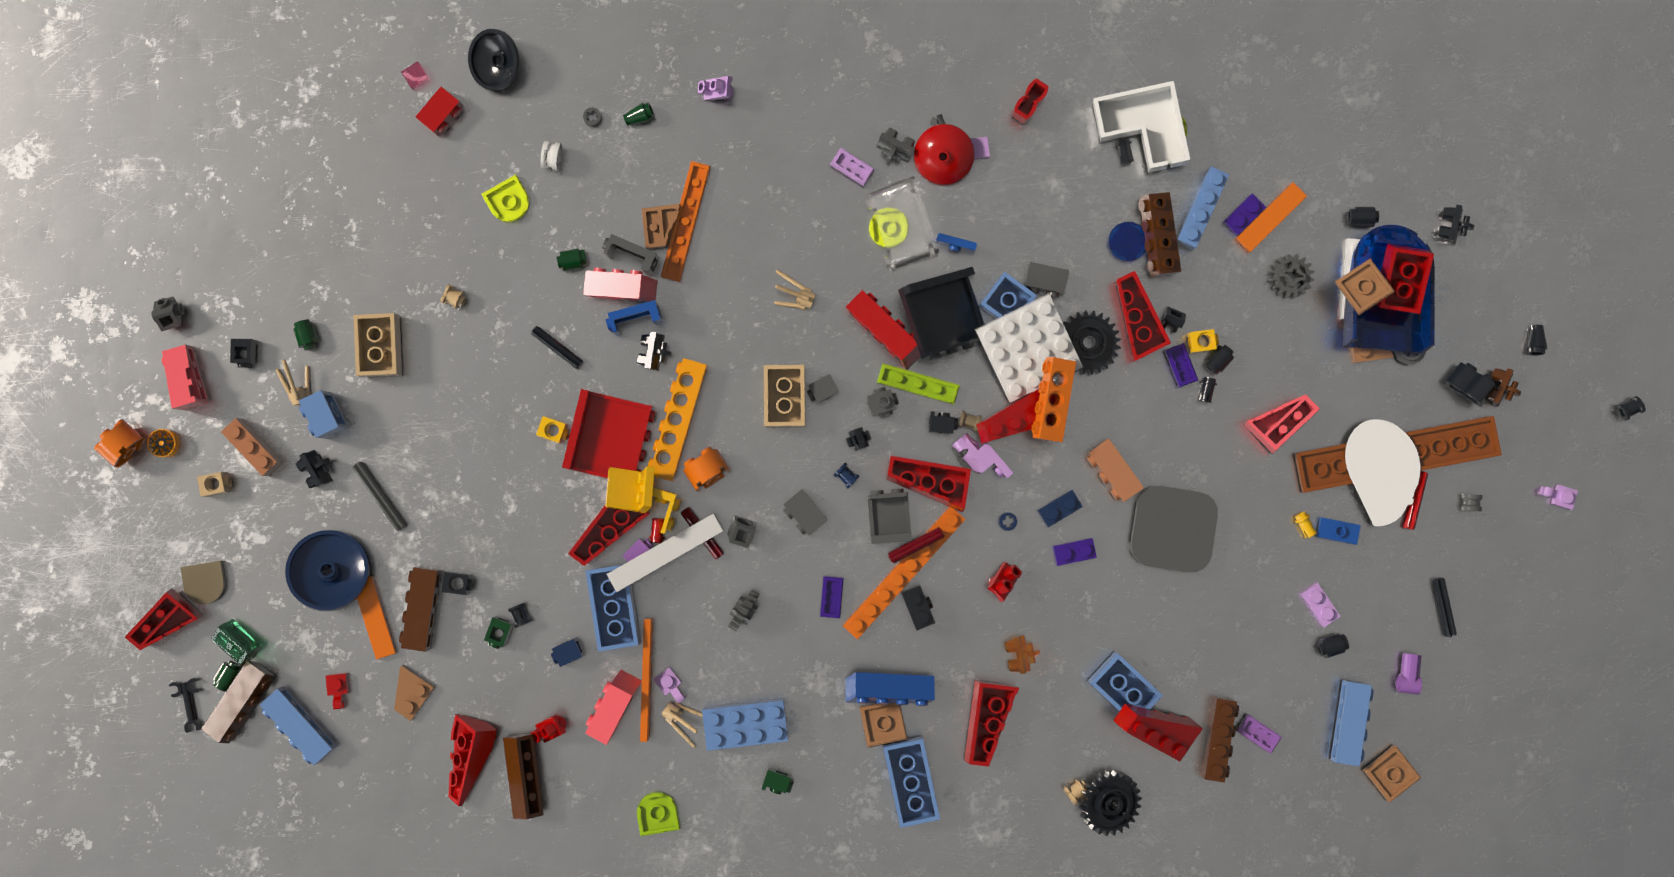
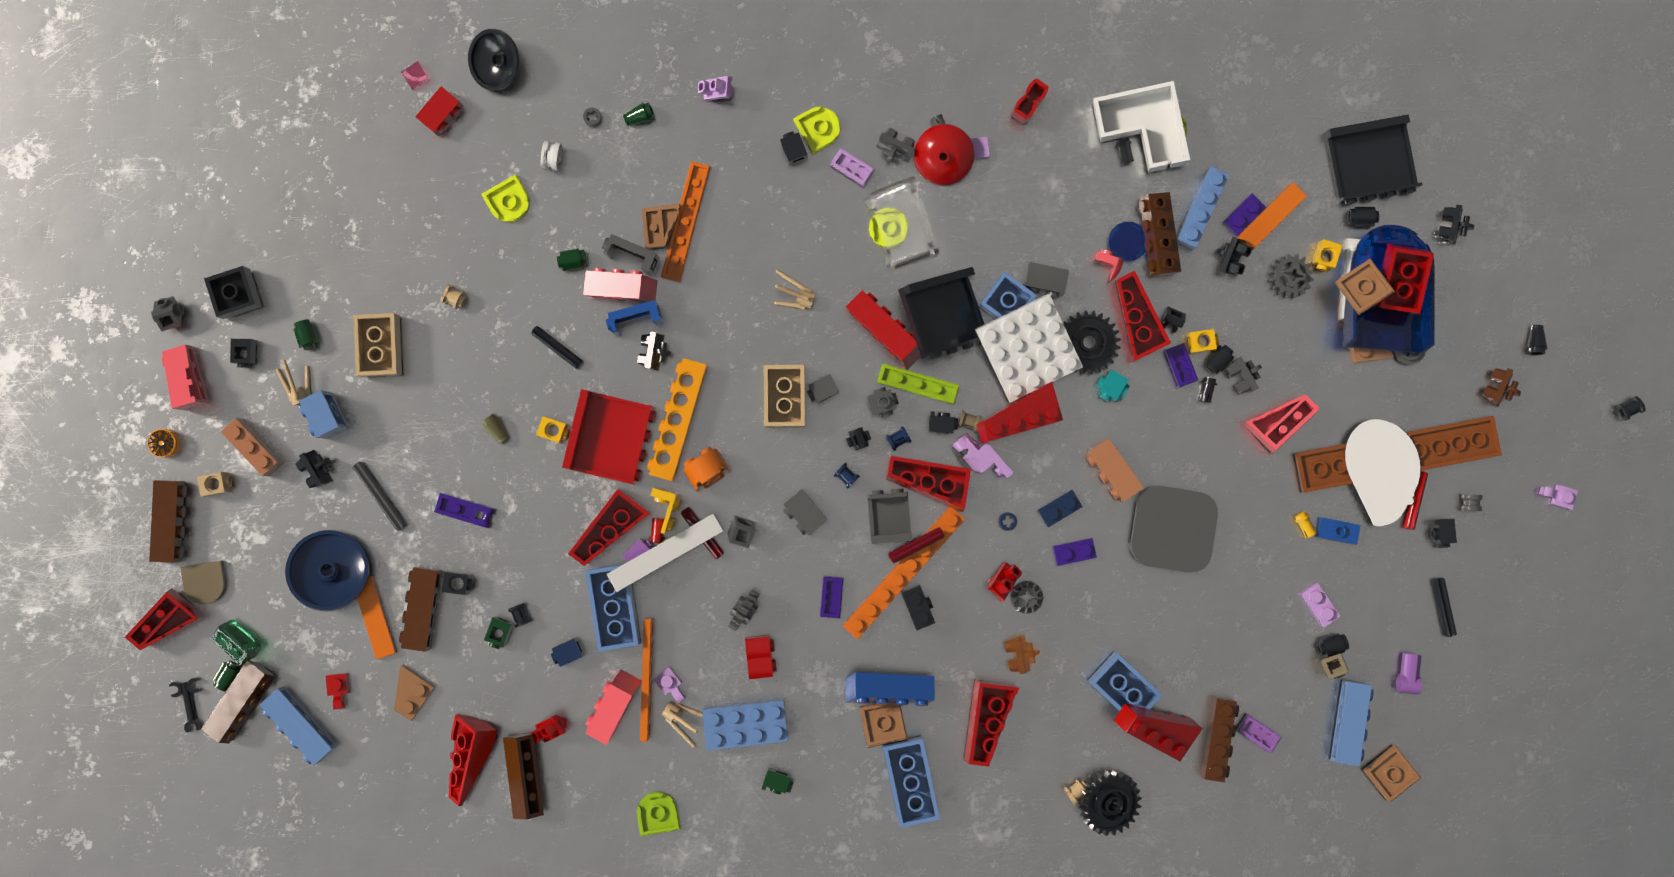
orange brick [94,419,145,468] -> none
yellow bracket [605,466,655,513] -> none
blue plate [935,233,977,253] -> none
orange brick [1032,357,1076,443] -> none
black brick [1446,362,1496,407] -> none
none -> reddish brown brick [149,480,187,563]
none -> black brick [204,266,262,319]
none -> dark purple plate [434,493,495,528]
none -> olive cone [480,413,508,444]
none -> red brick [745,635,777,679]
none -> black brick [780,131,808,165]
none -> neon yellow tile [793,107,840,155]
none -> dark blue bush [886,426,912,451]
none -> dark grey gear [1011,581,1044,614]
none -> coral plate [1093,249,1124,282]
none -> teal brick [1097,369,1130,402]
none -> black hips [1217,237,1253,275]
none -> dark grey hips [1225,357,1262,394]
none -> yellow brick [1311,239,1343,272]
none -> dark tan brick [1321,653,1349,680]
none -> black panel [1325,114,1423,205]
none -> black brick [1428,518,1457,548]

